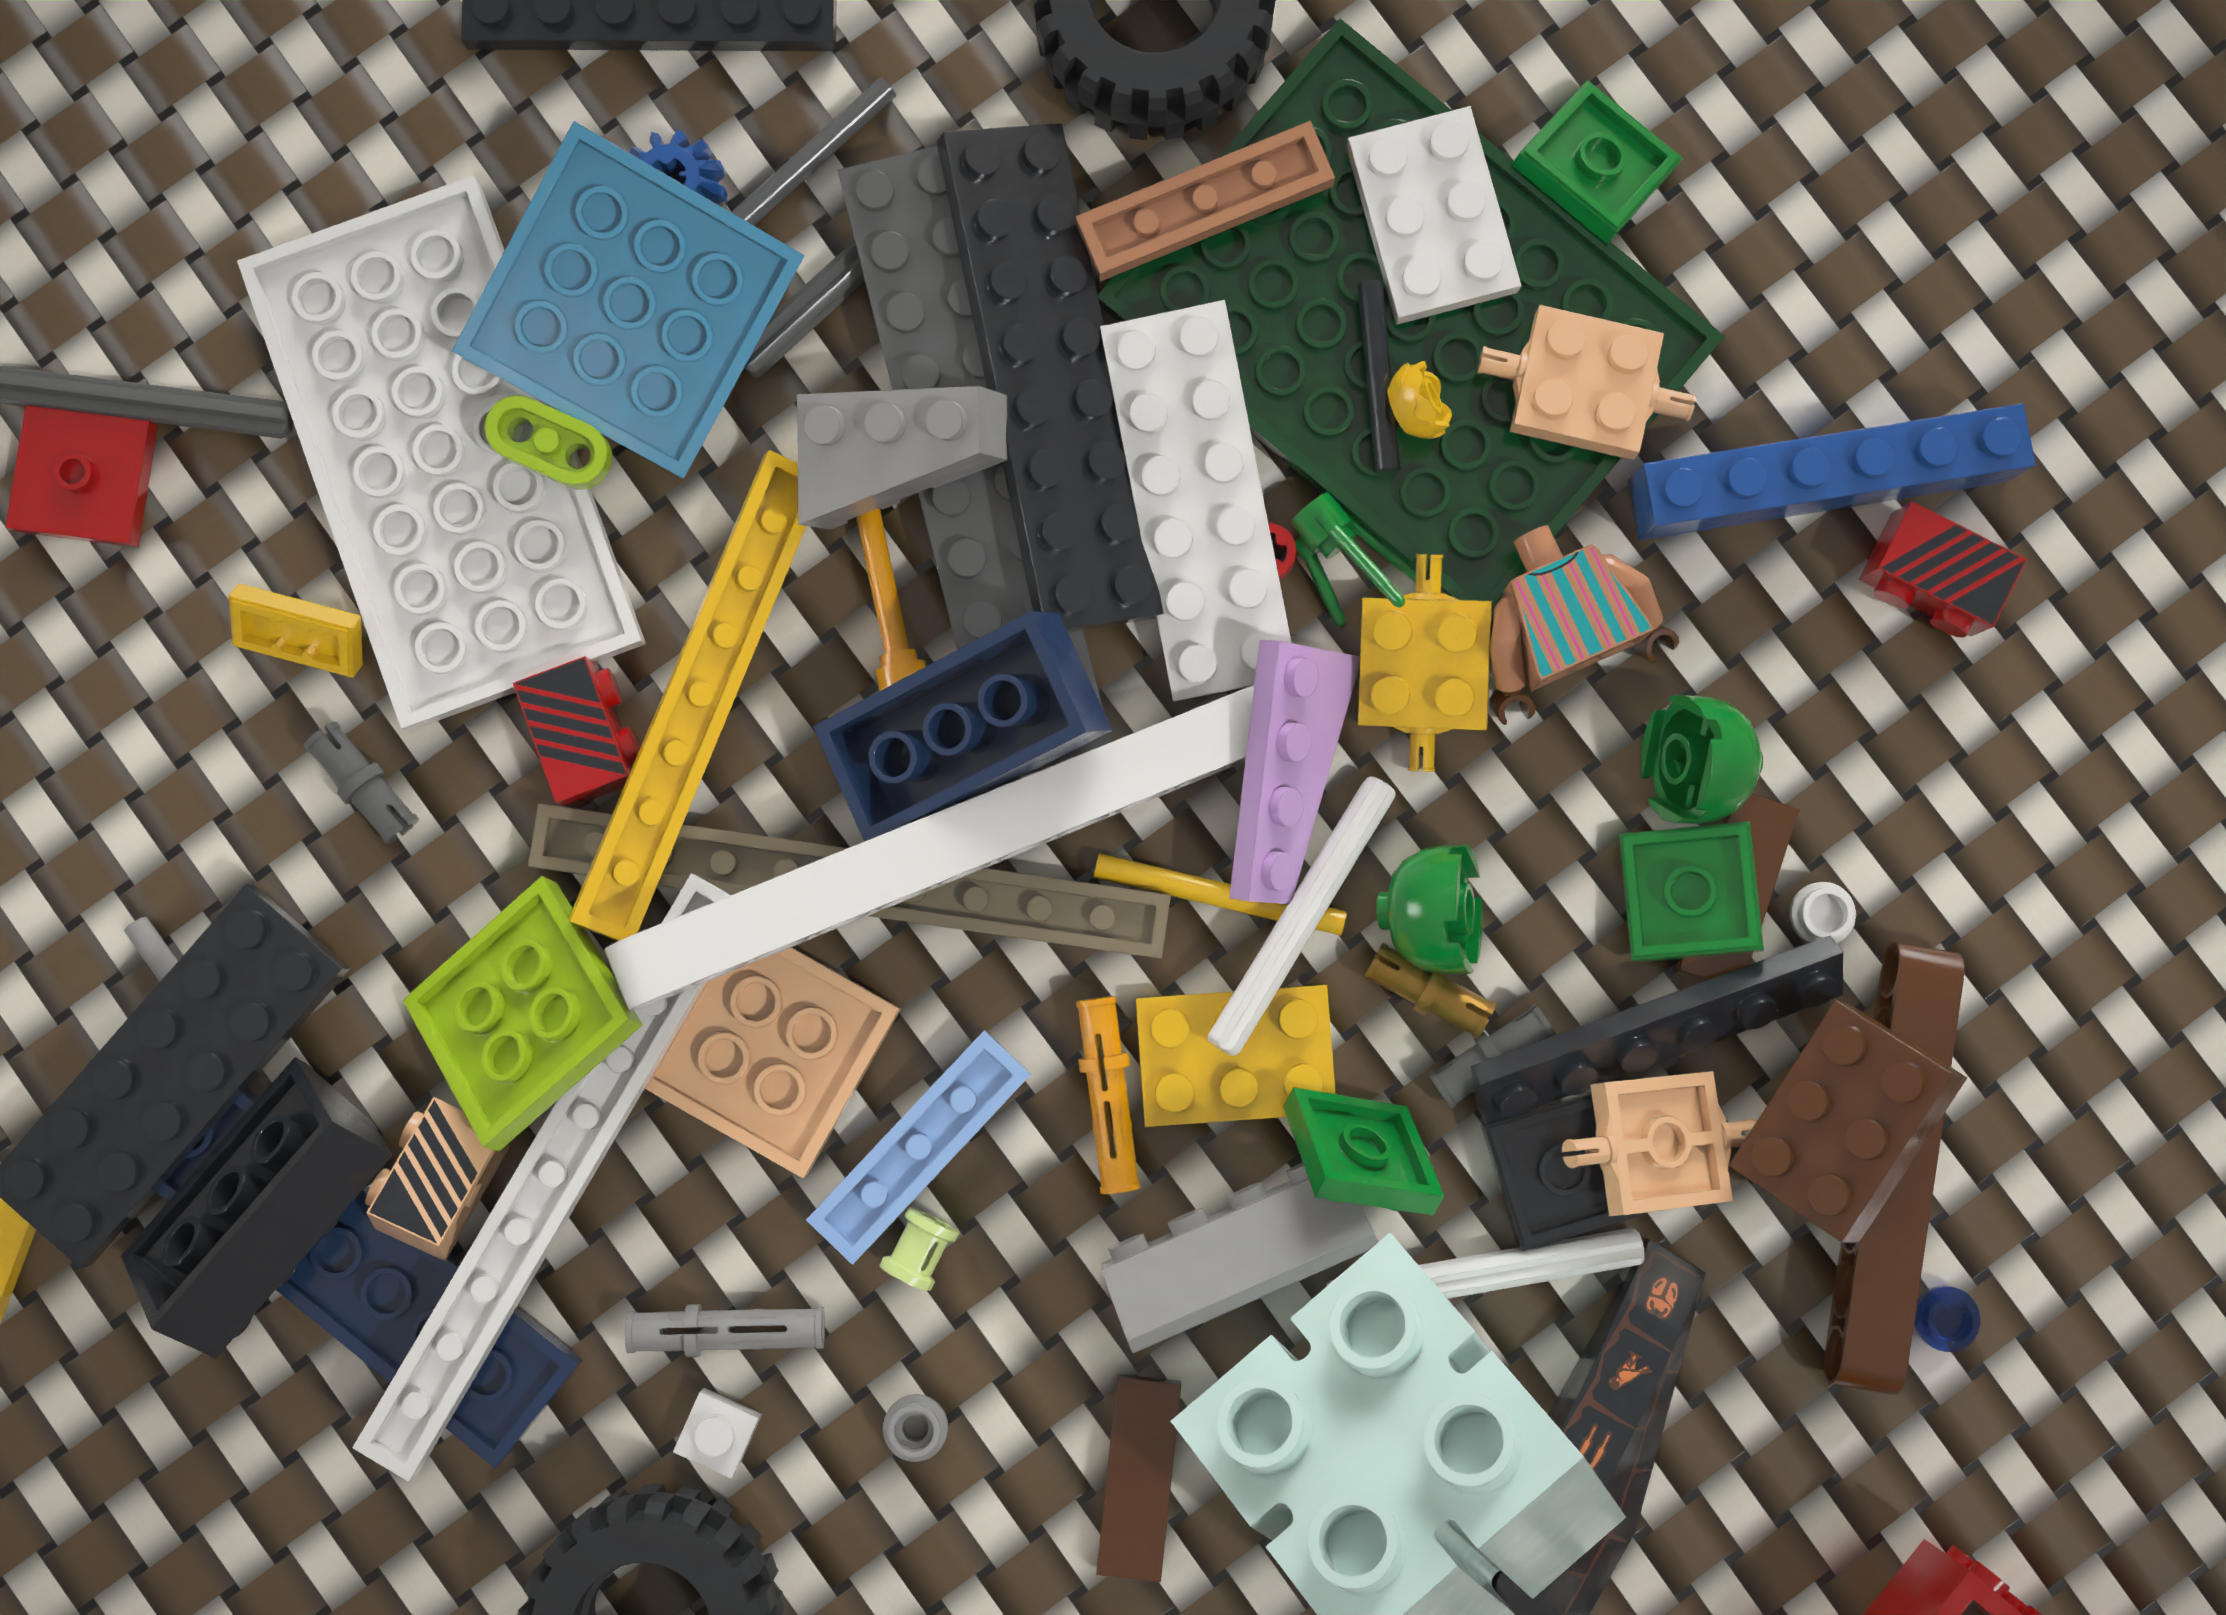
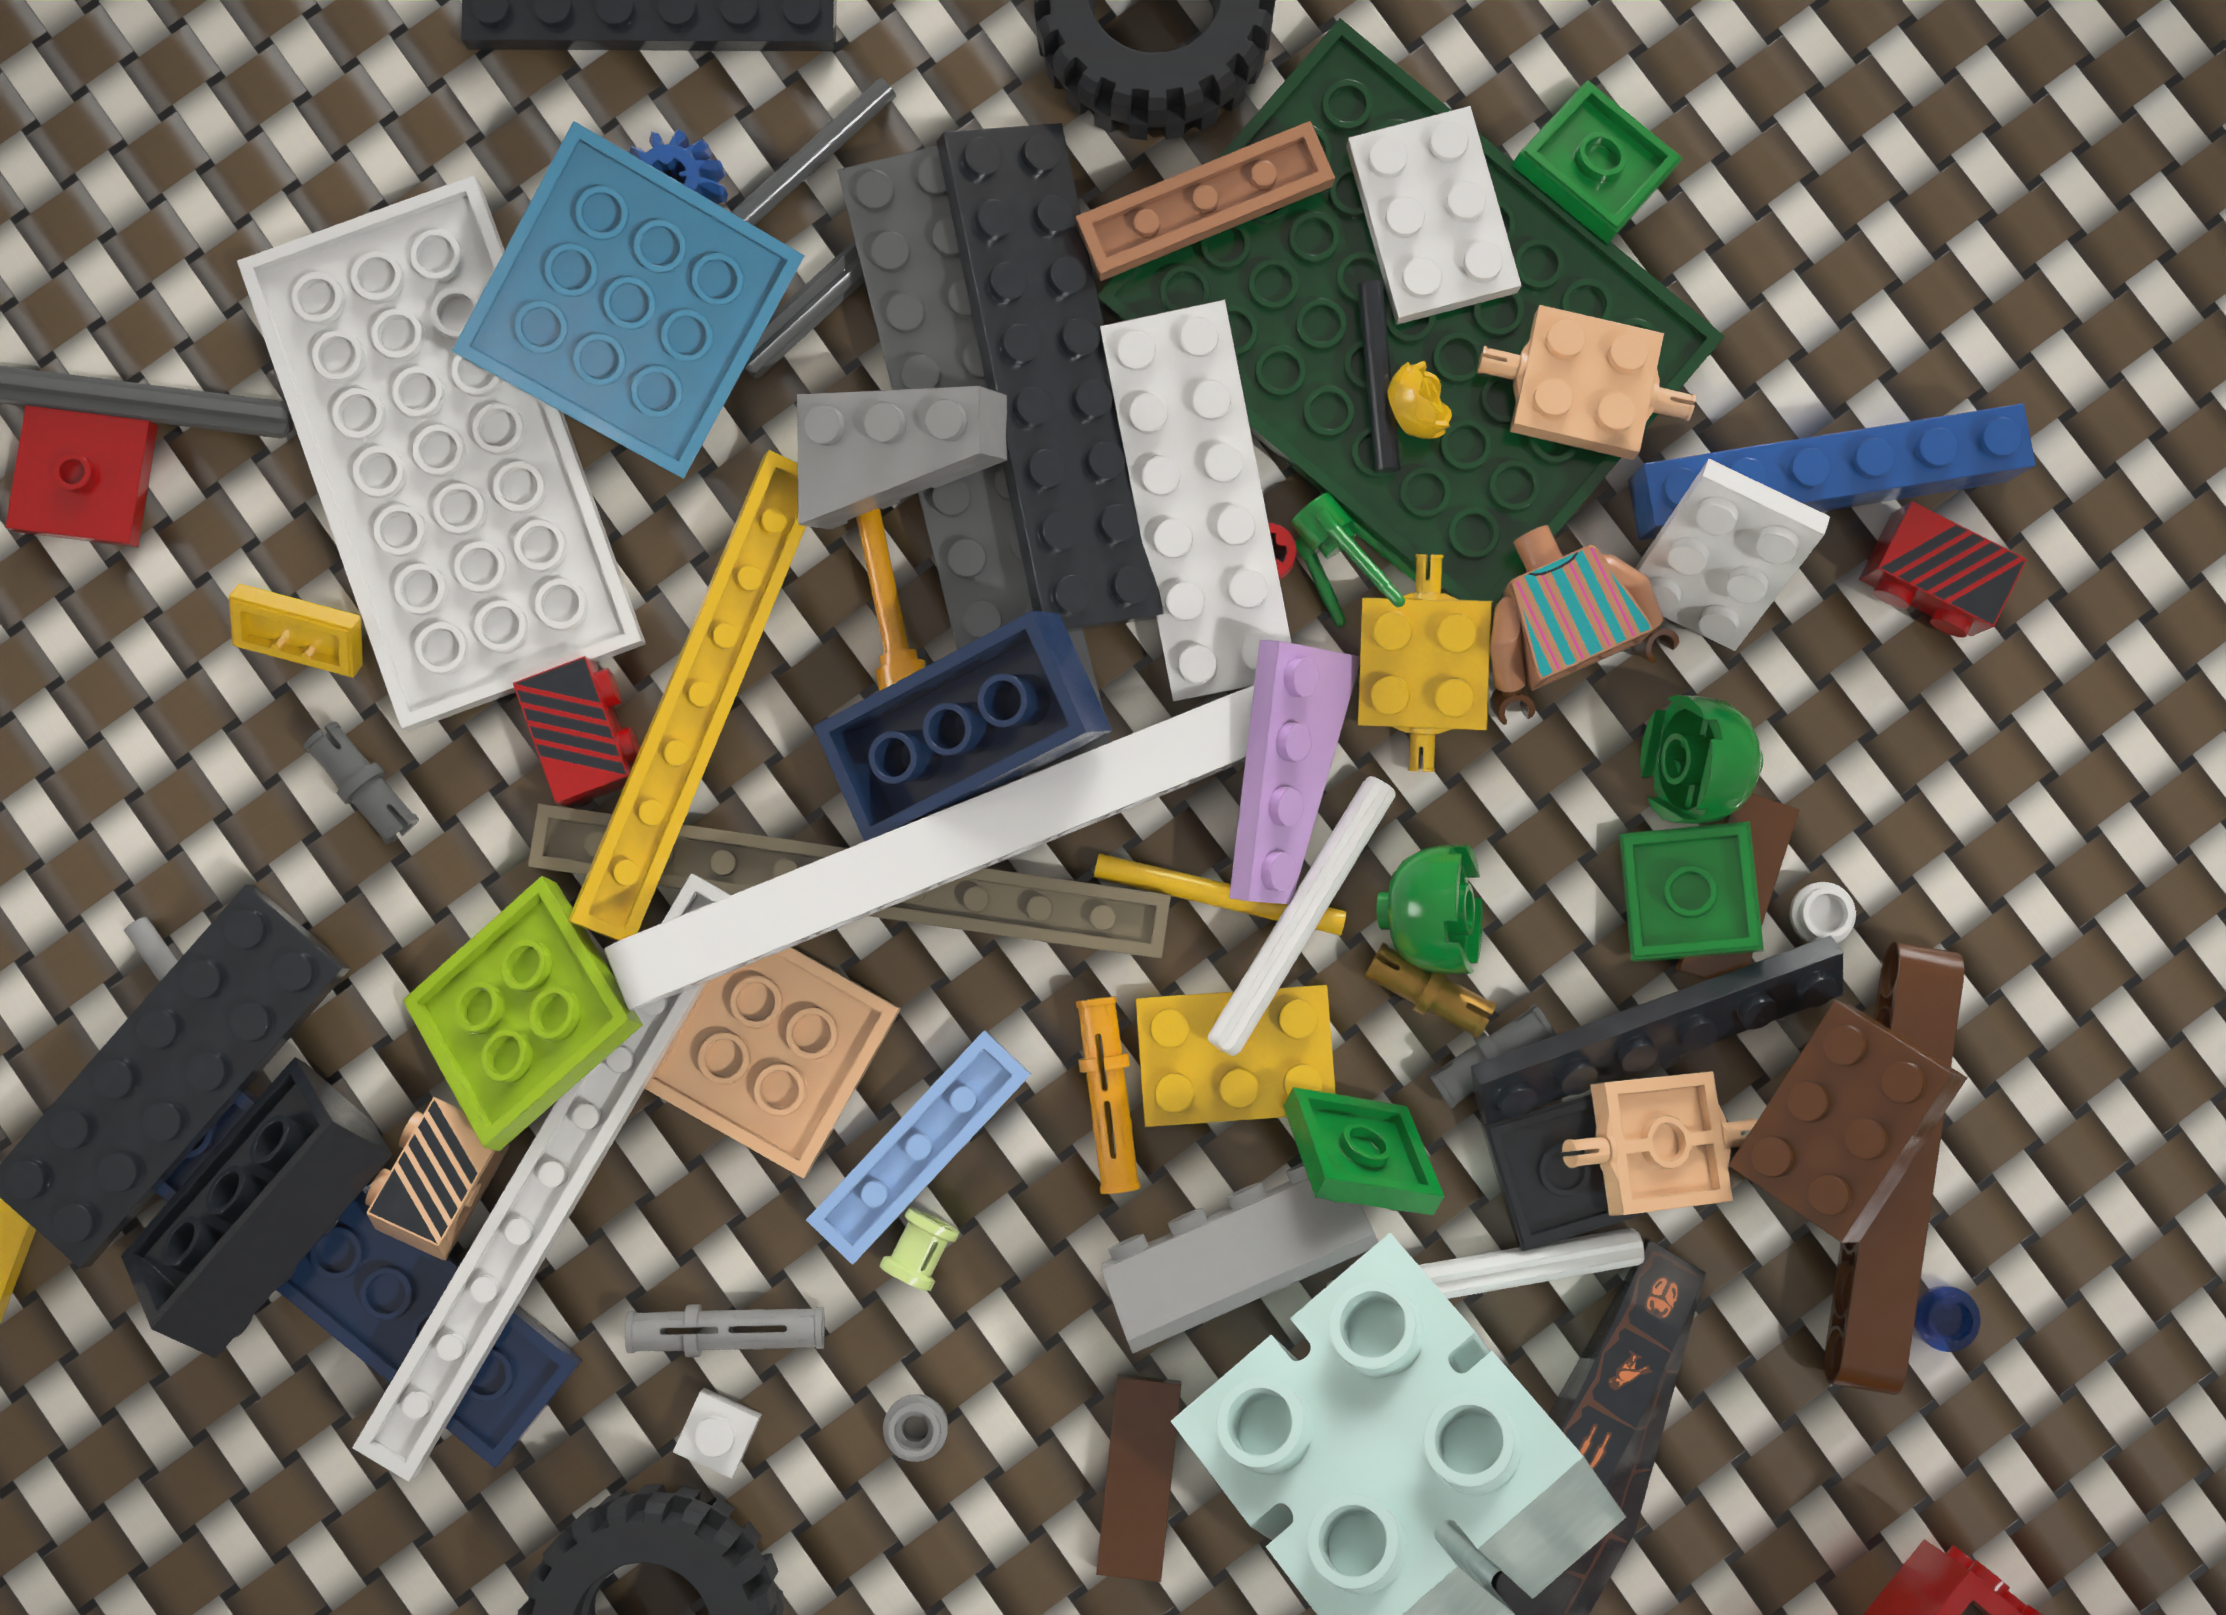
lime plate [485,395,612,490] -> none
none -> white plate [1635,459,1830,651]

